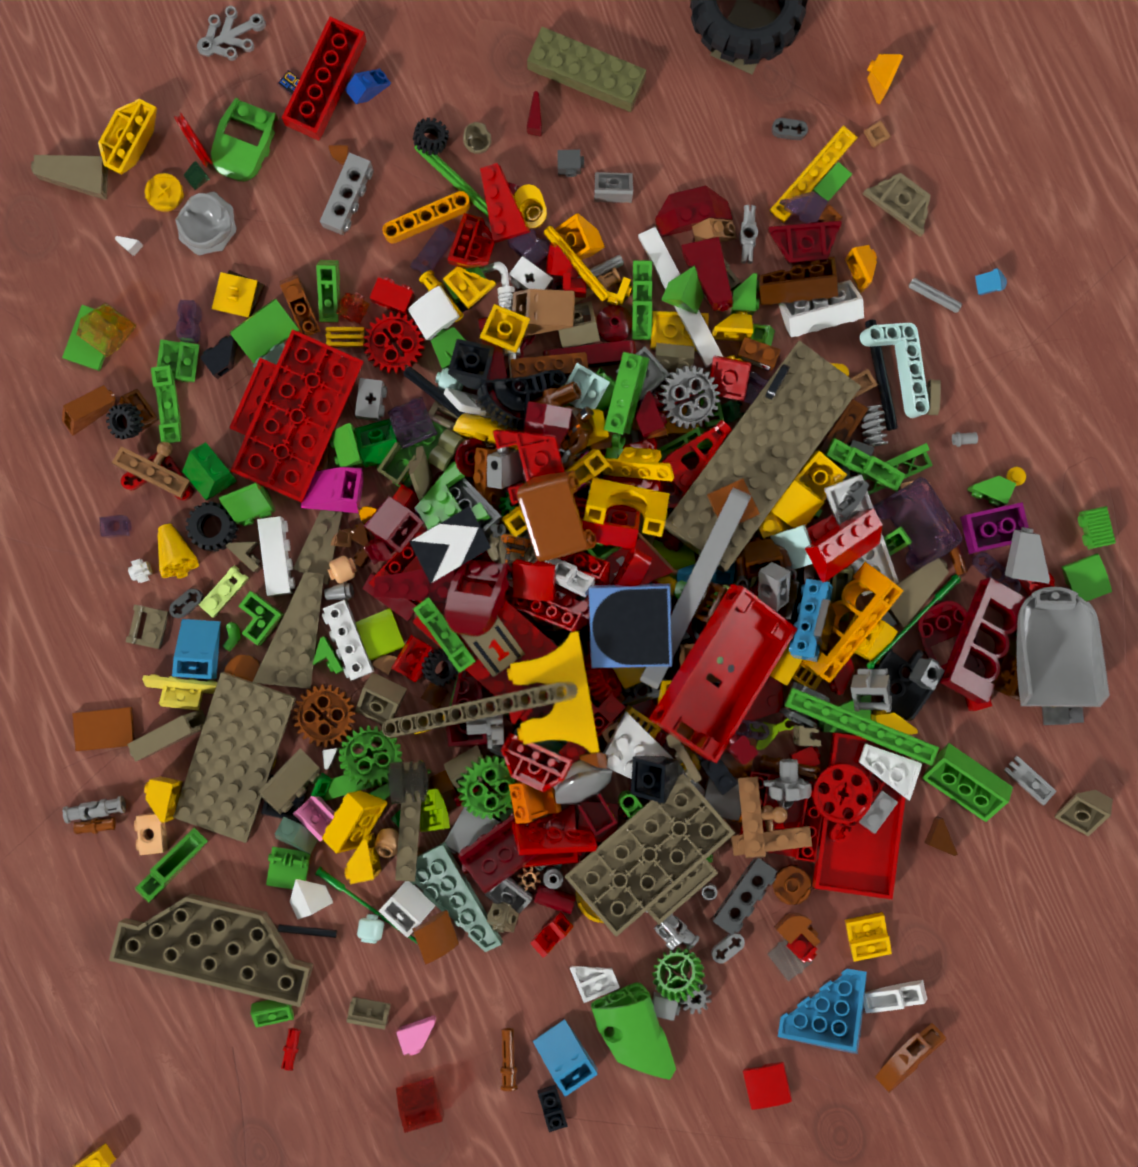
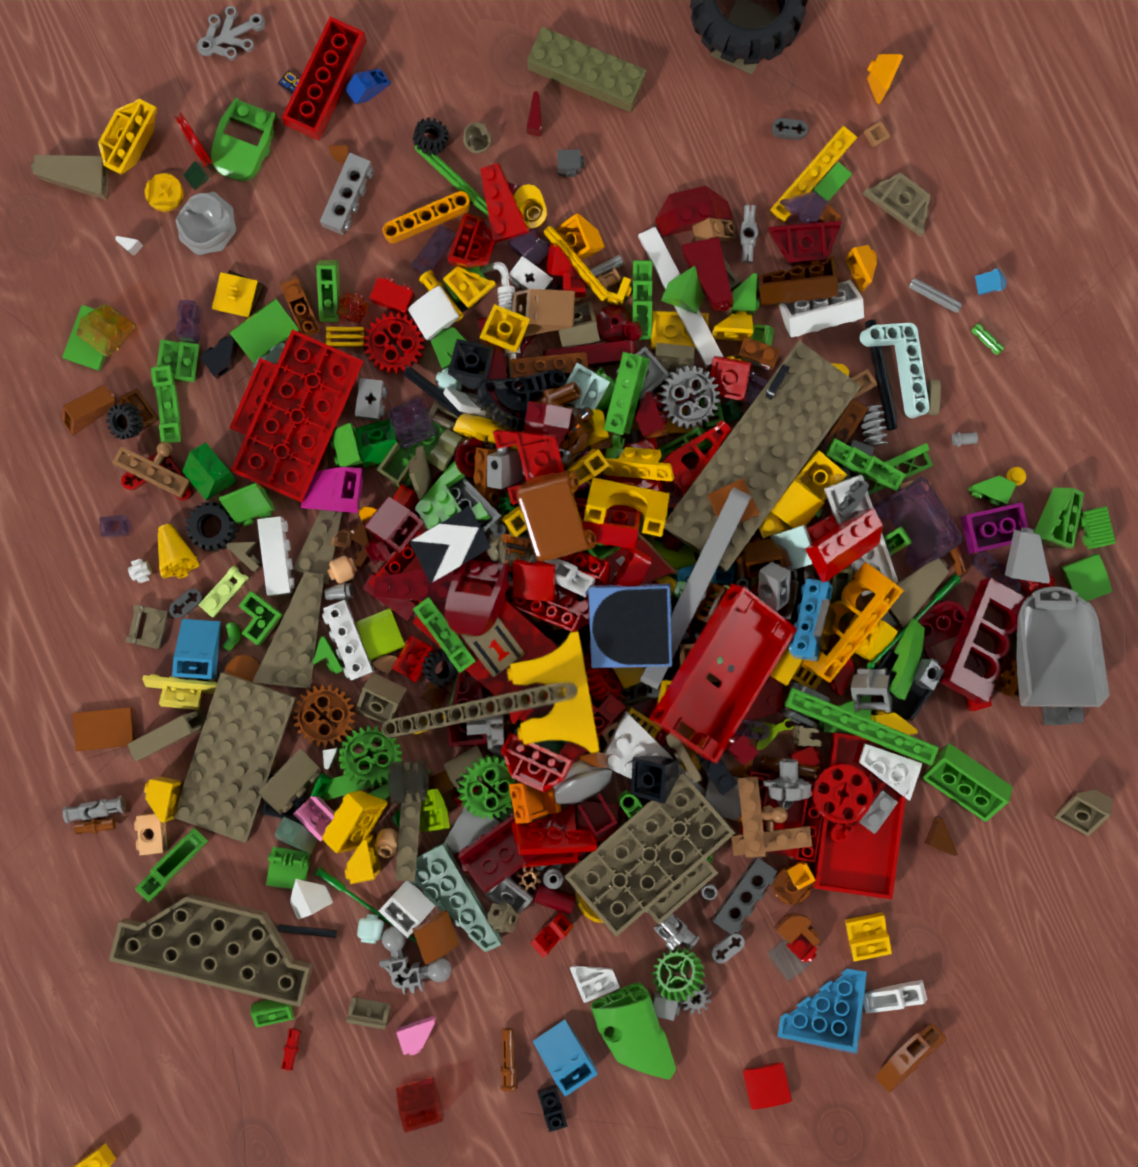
light grey slope [594,172,633,203] -> none
light grey hinge [1004,756,1057,805] -> none
none -> light grey piece [379,926,452,995]
none -> dark red tile [624,321,642,341]
none -> light orange panel [786,860,816,890]
none -> bright green slope [888,619,925,700]
none -> bright green axle [971,323,1004,355]
none -> bright green wedge [1034,488,1084,549]

